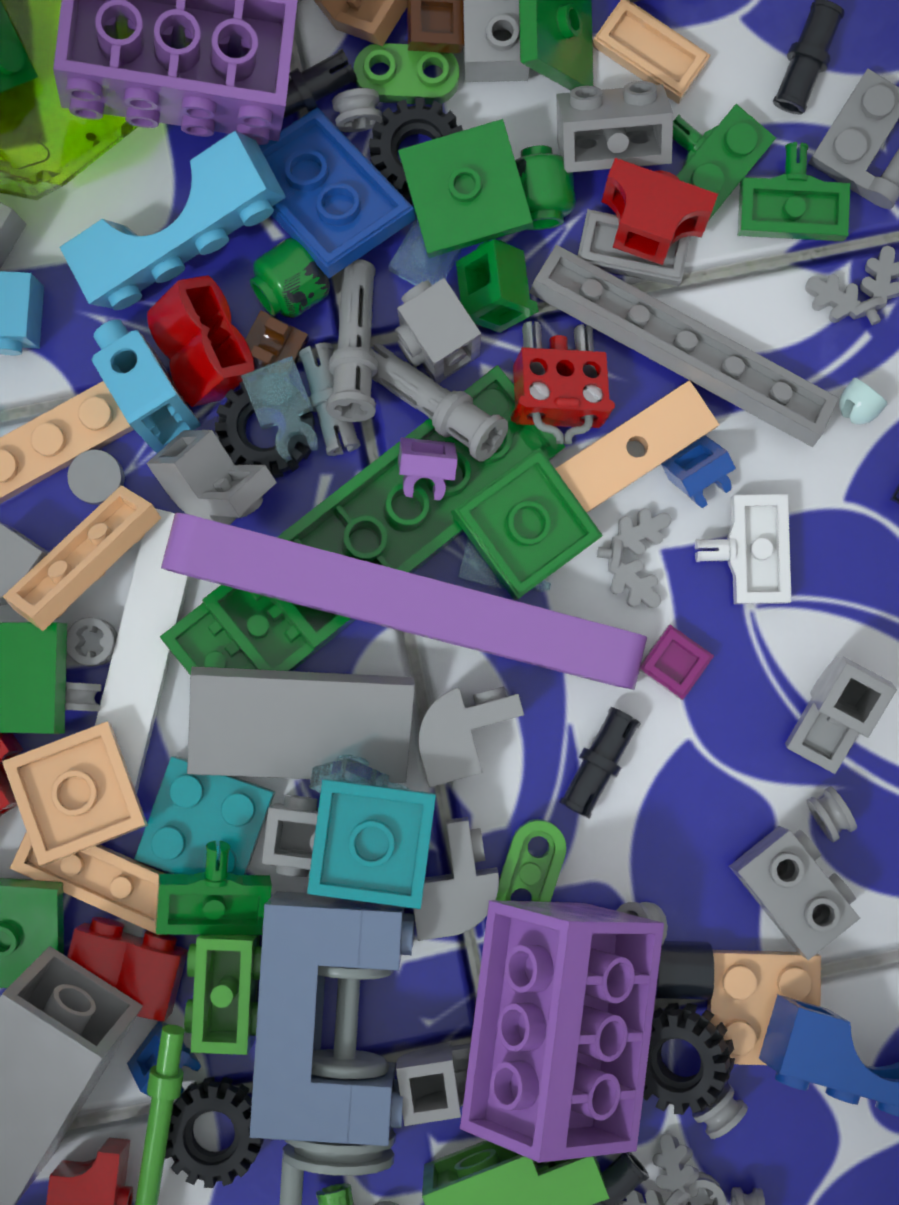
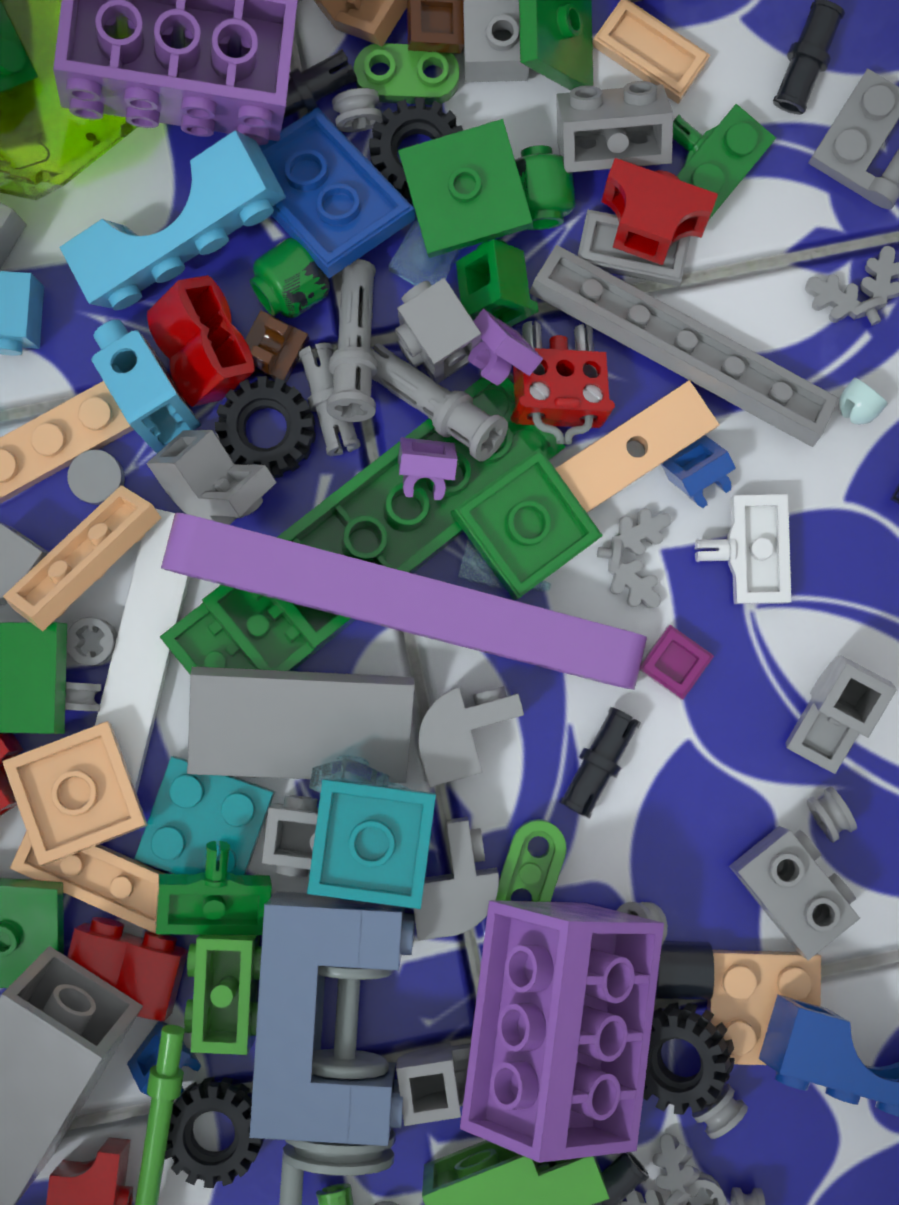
clear light blue plate [241,356,319,462] -> none
green plate [737,142,850,242] -> none
none -> medium lavender tile [468,309,543,386]

